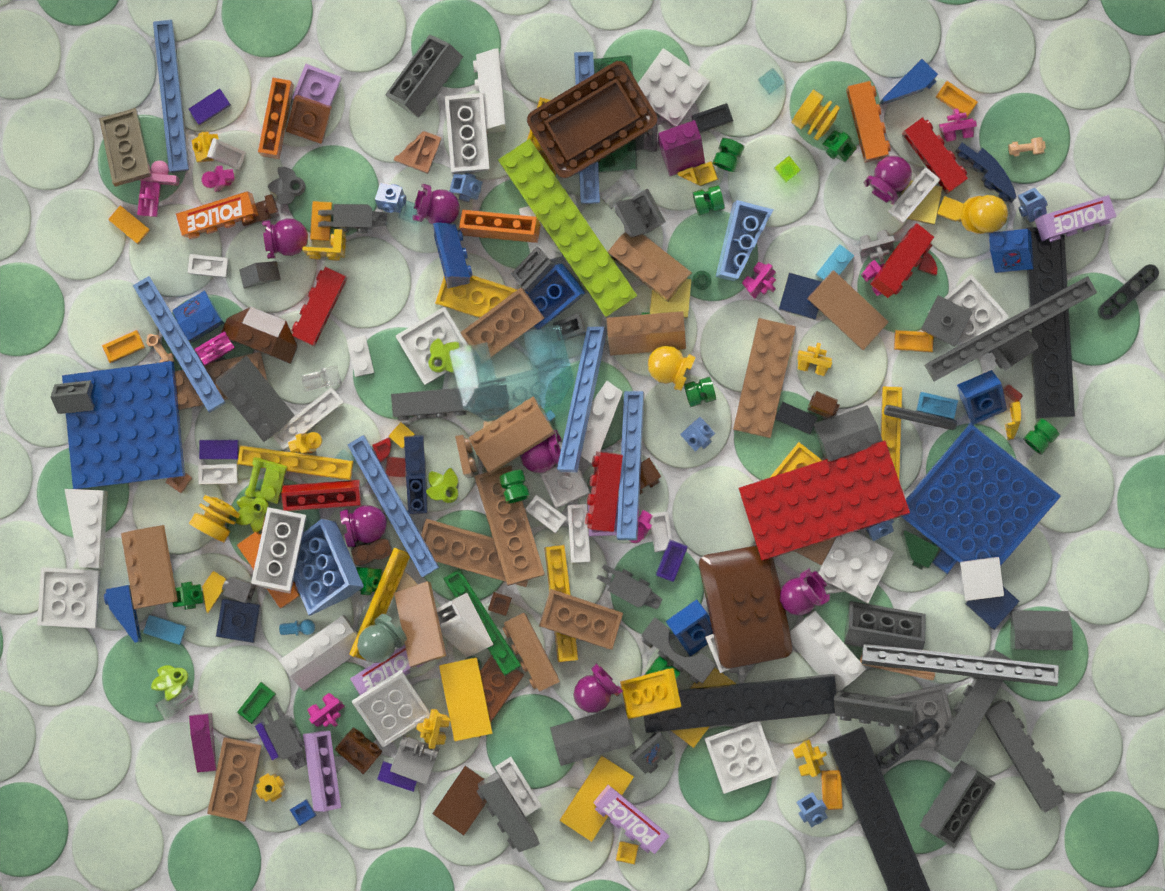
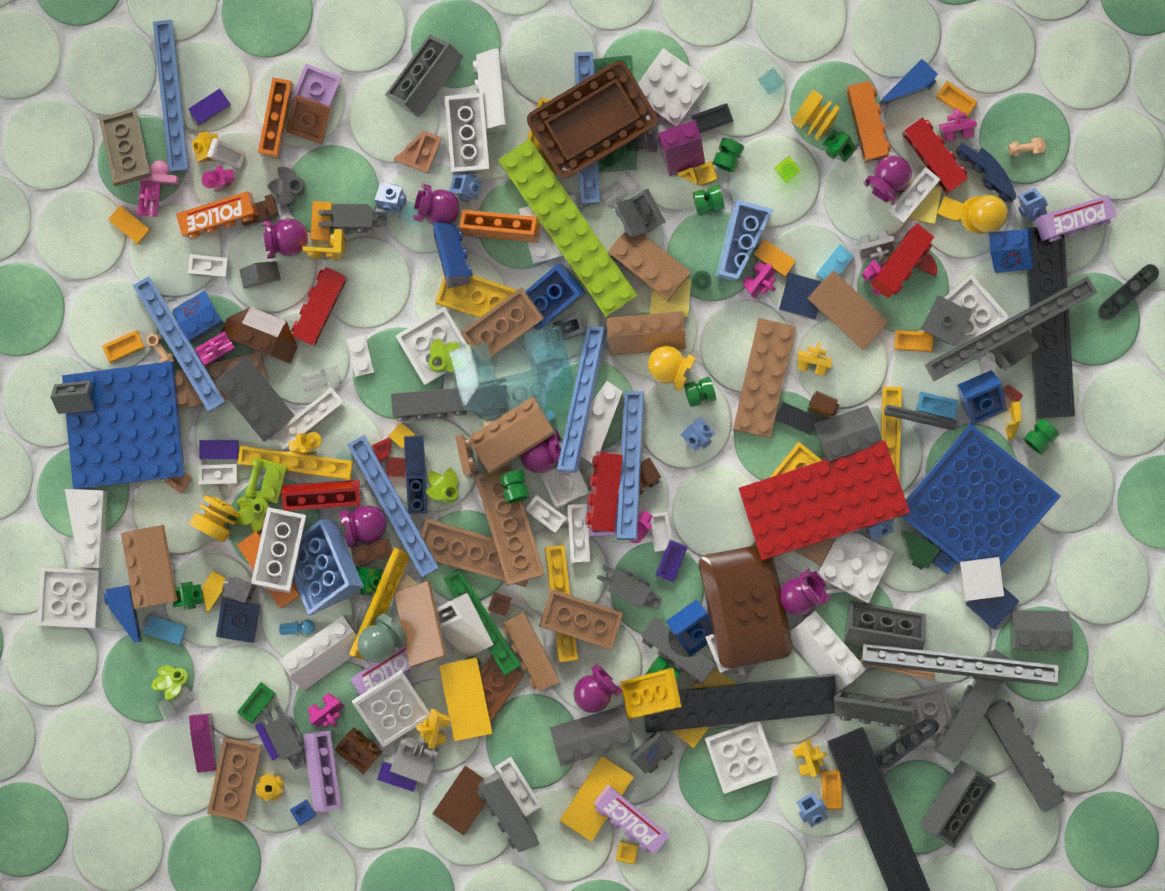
dark grey plate [511,246,555,293] -> none
none -> light orange tile [753,239,795,277]

